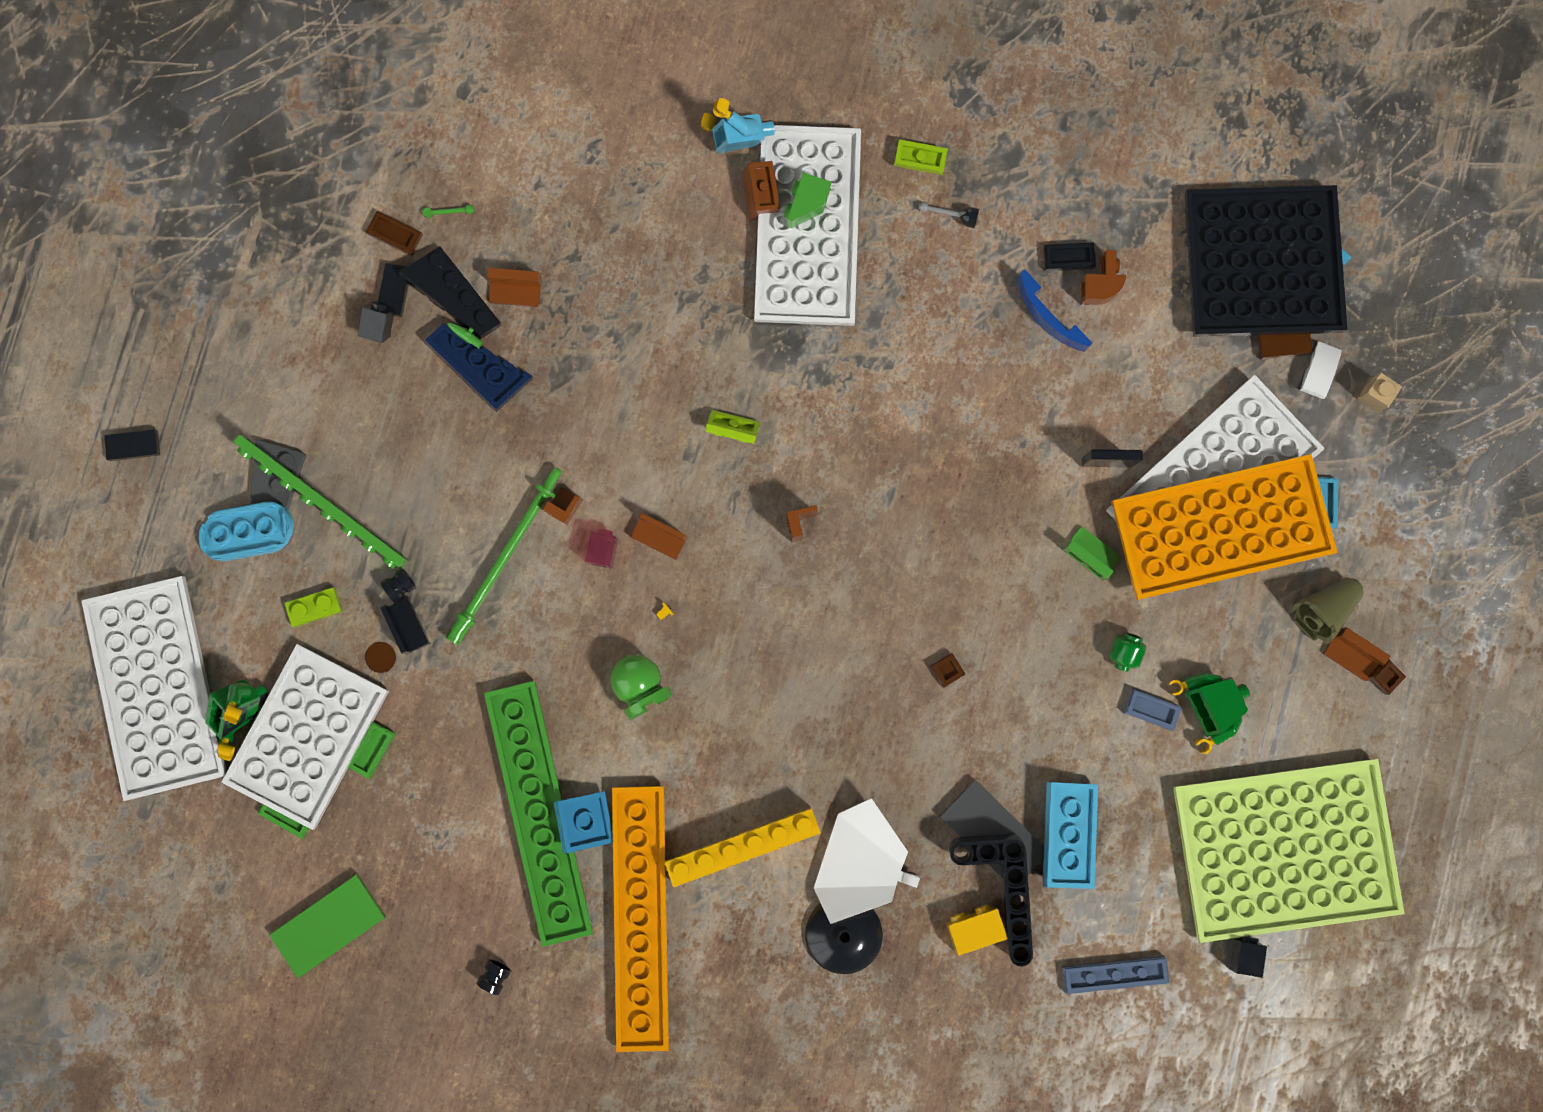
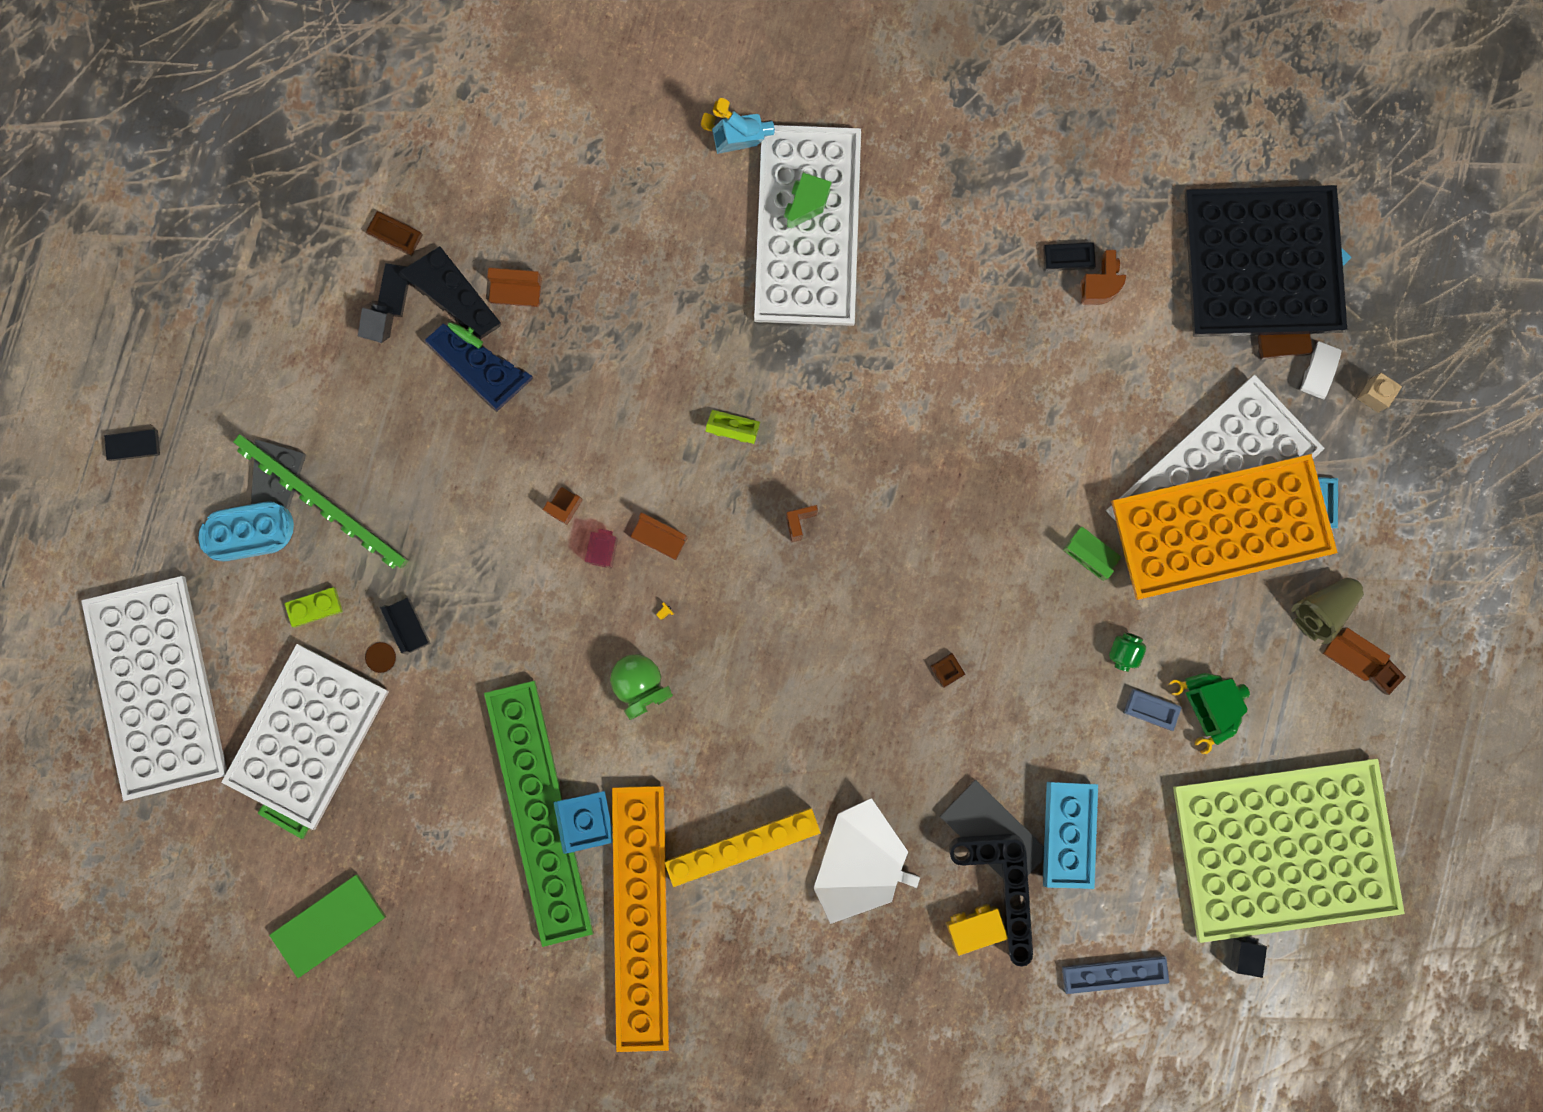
green torso [205,680,268,761] -> none
bright green tile [348,721,396,779] -> none
black wheel [380,568,416,603] -> none
bright green hinge [422,205,475,218] -> none
bright green bar [445,468,561,646] -> none
black wheel [476,959,512,995] -> none
dark orange panel [742,161,780,220] -> none
black dish [805,903,883,974] -> none
lime plate [894,139,948,175] -> none
hinge [919,202,979,229] -> none
blue slope [1017,269,1092,352] -> none
black tile [1082,449,1143,468] -> none

